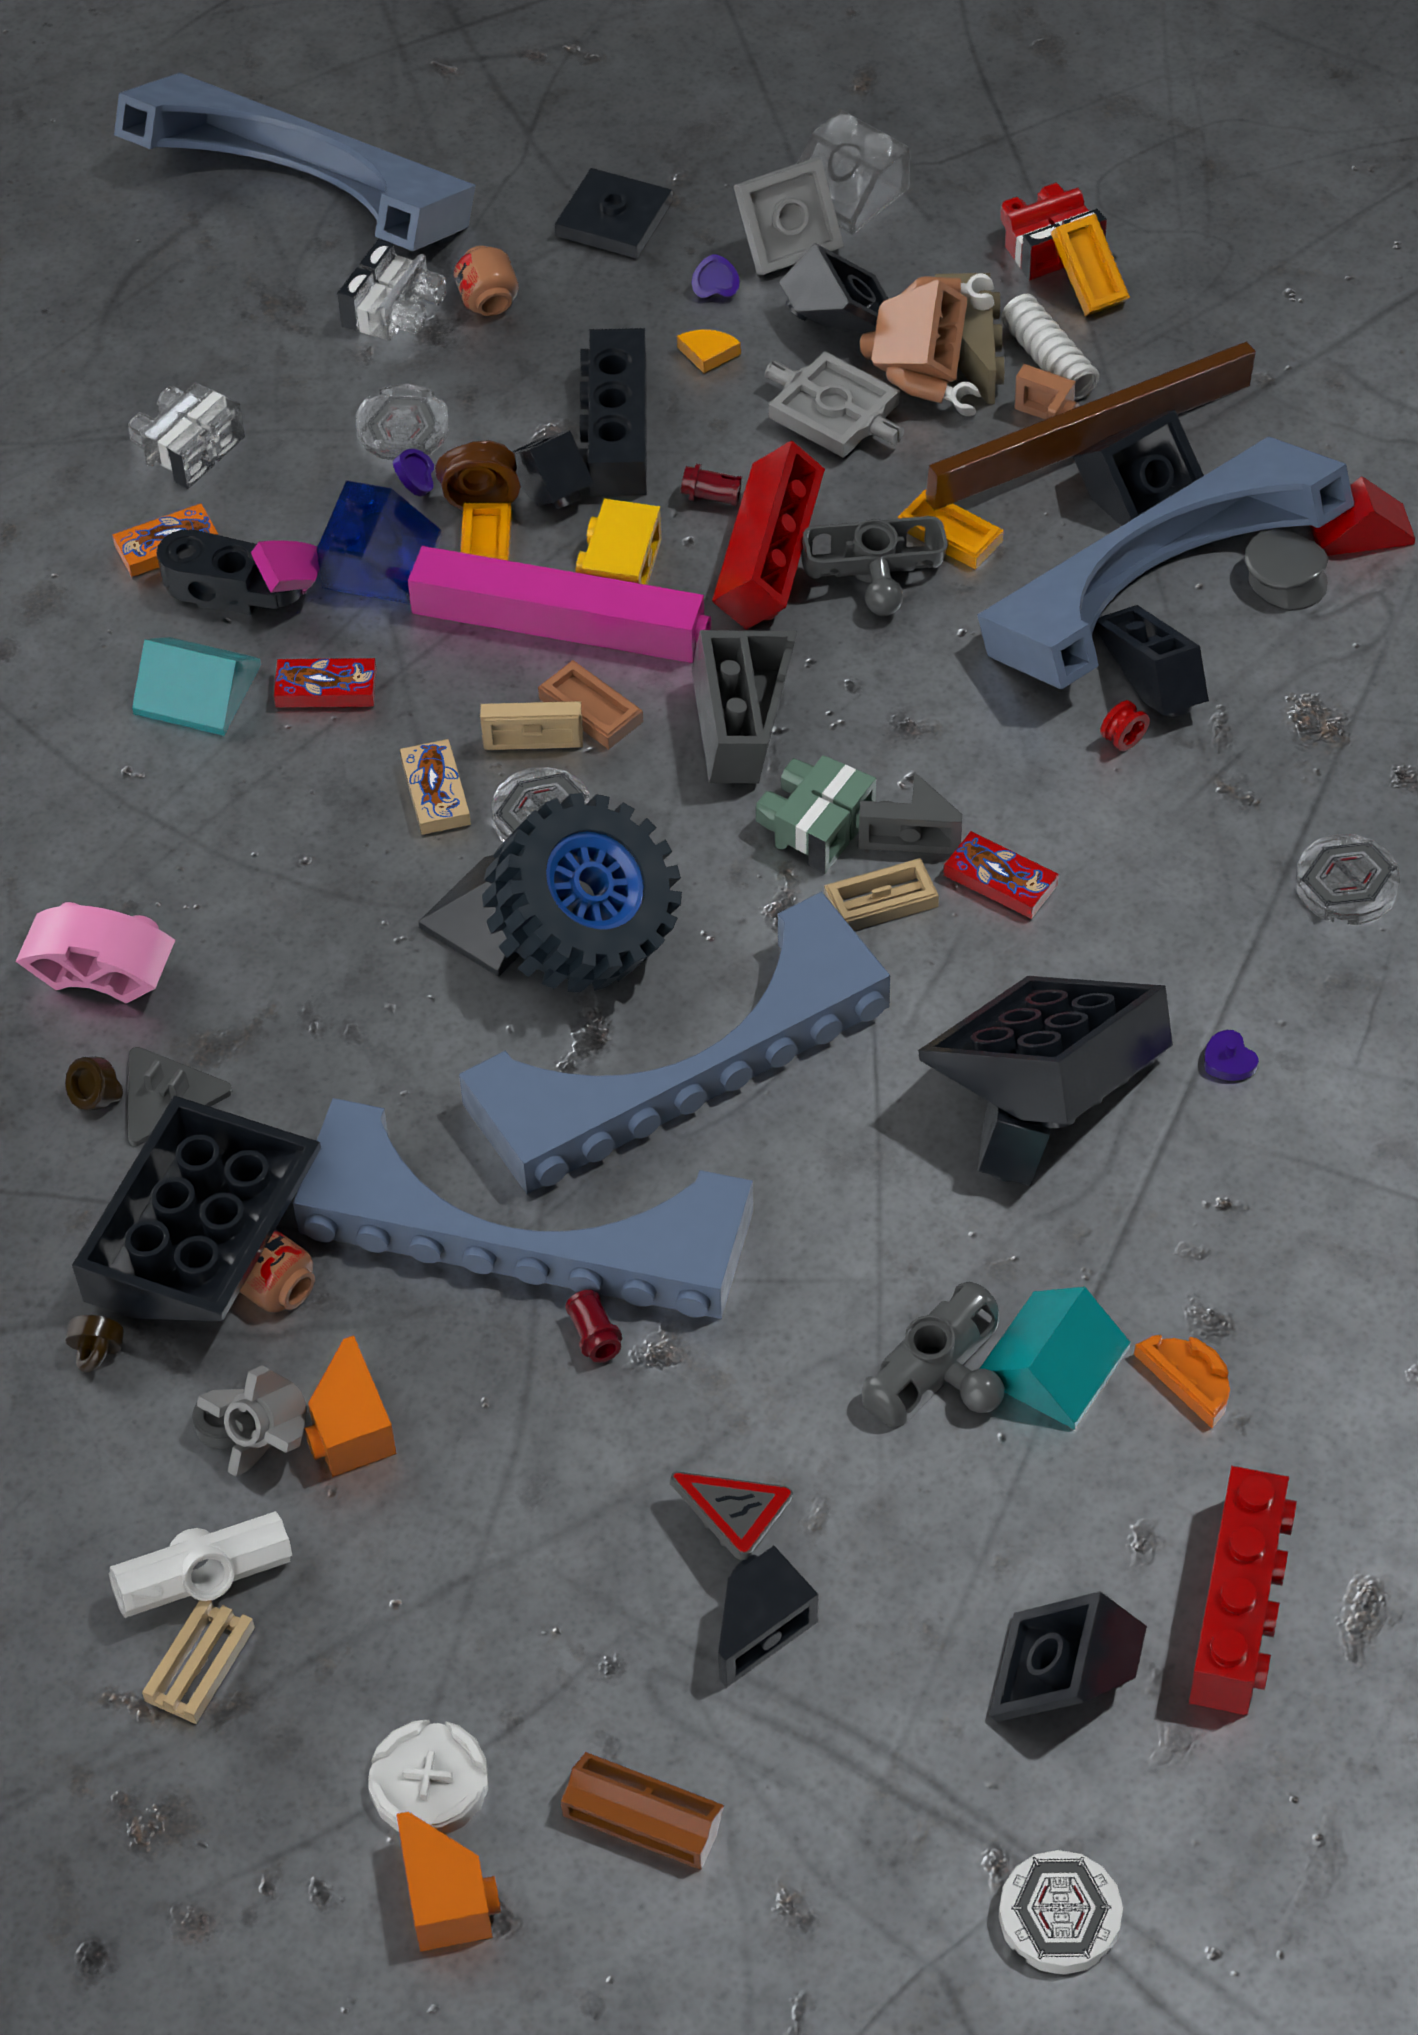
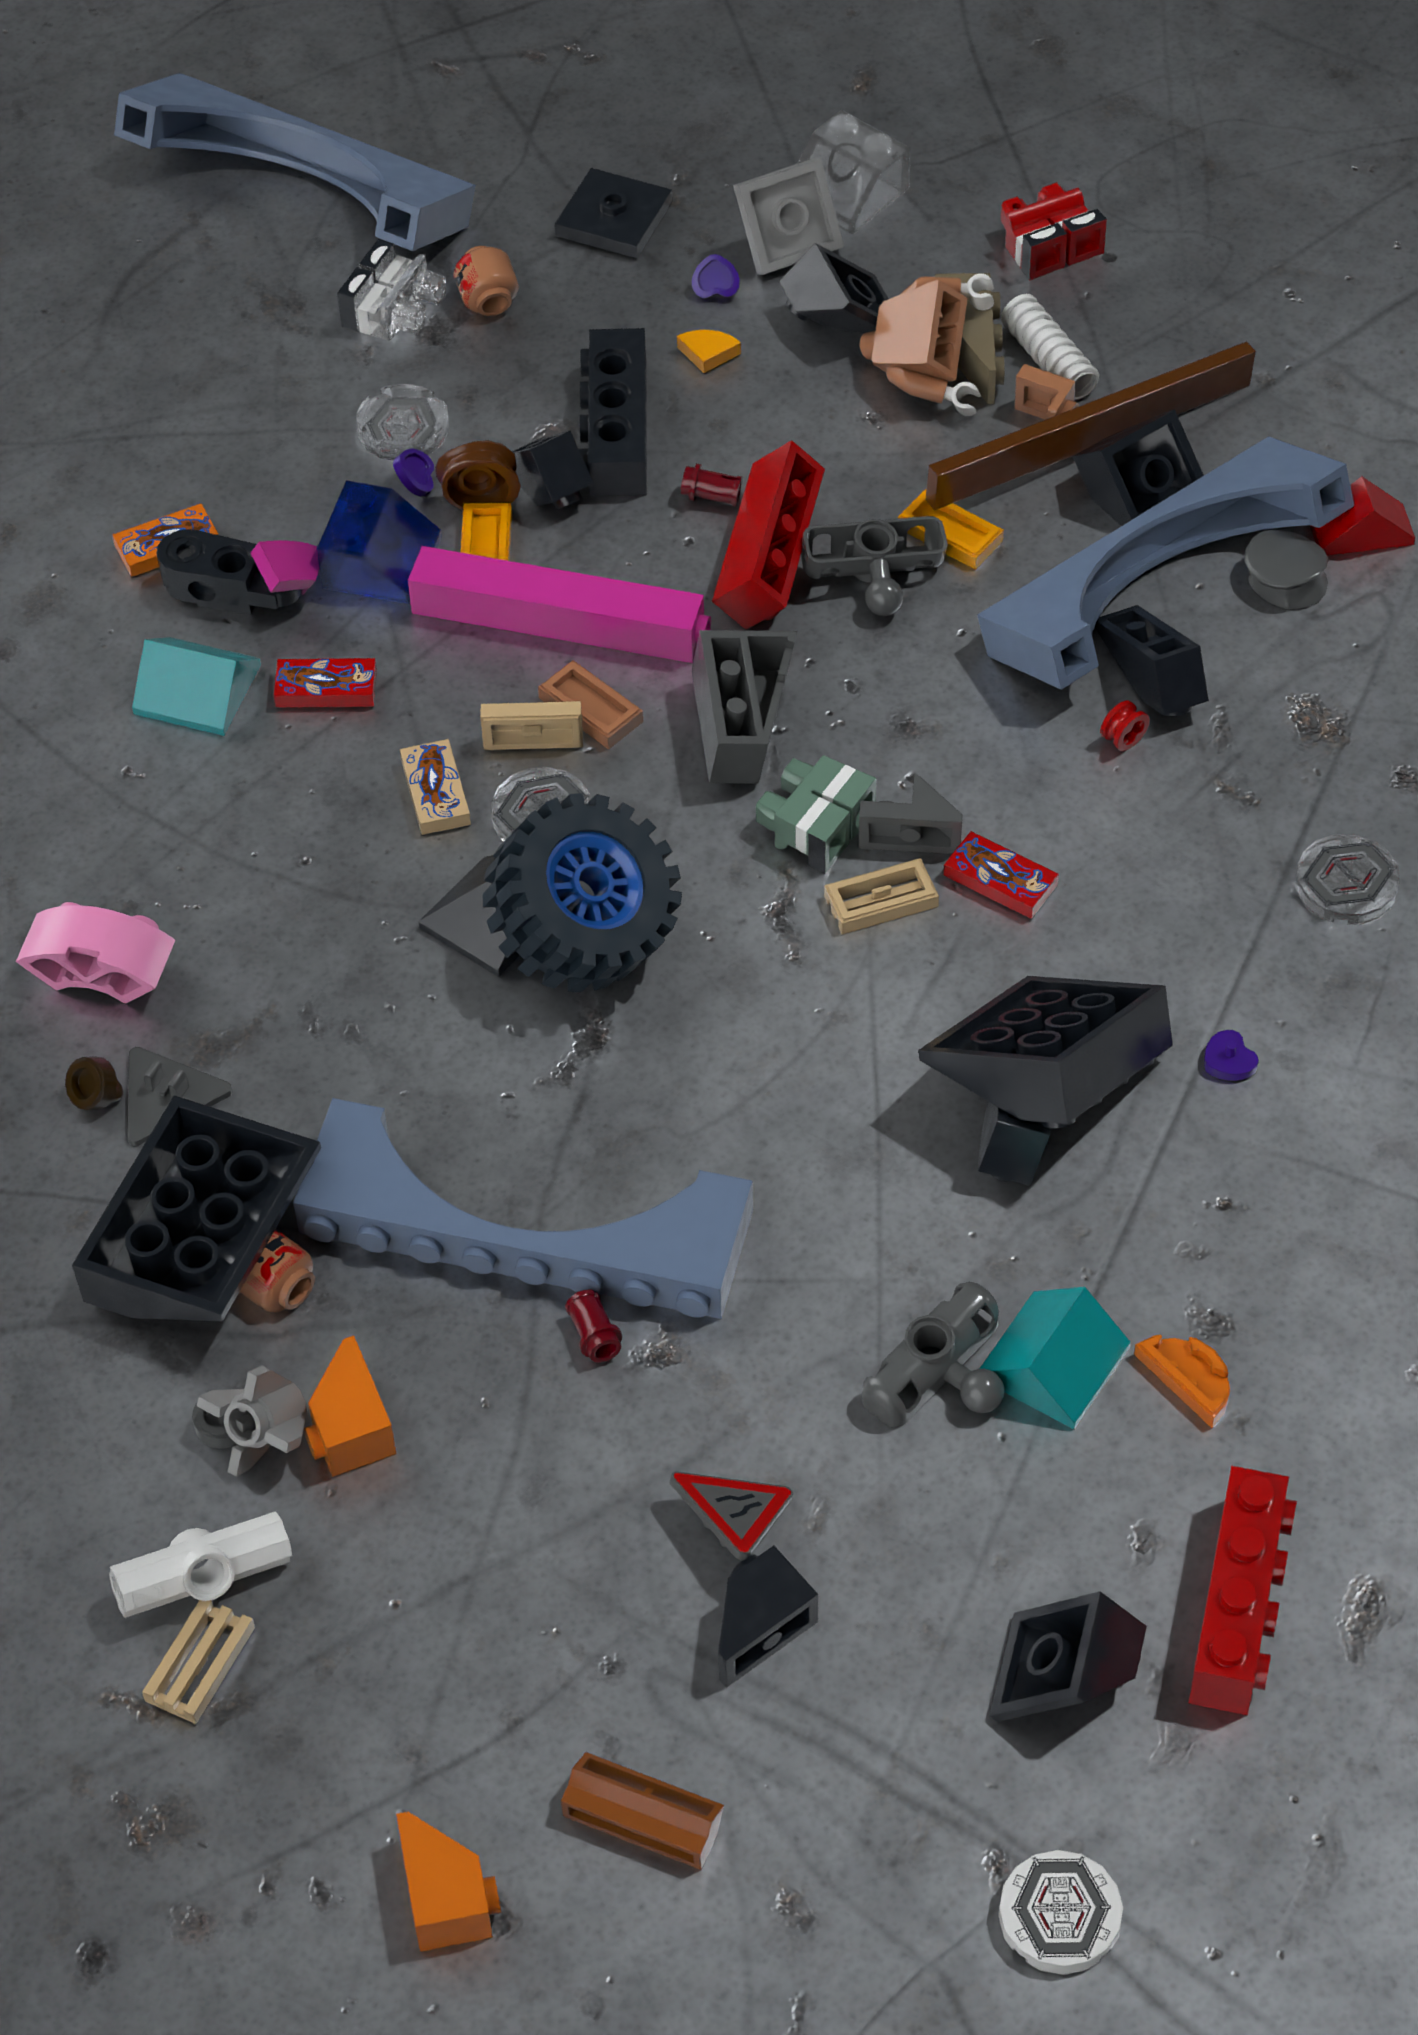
dark brown tile [65,1315,124,1373] -> none
clear hips [128,382,245,489] -> none
white tile [368,1720,489,1835] -> none
sand blue arch [459,891,890,1194] -> none
yellow brick [575,498,662,585] -> none
light grey plate [765,351,904,458] -> none
light orange tile [1050,214,1130,317] -> none

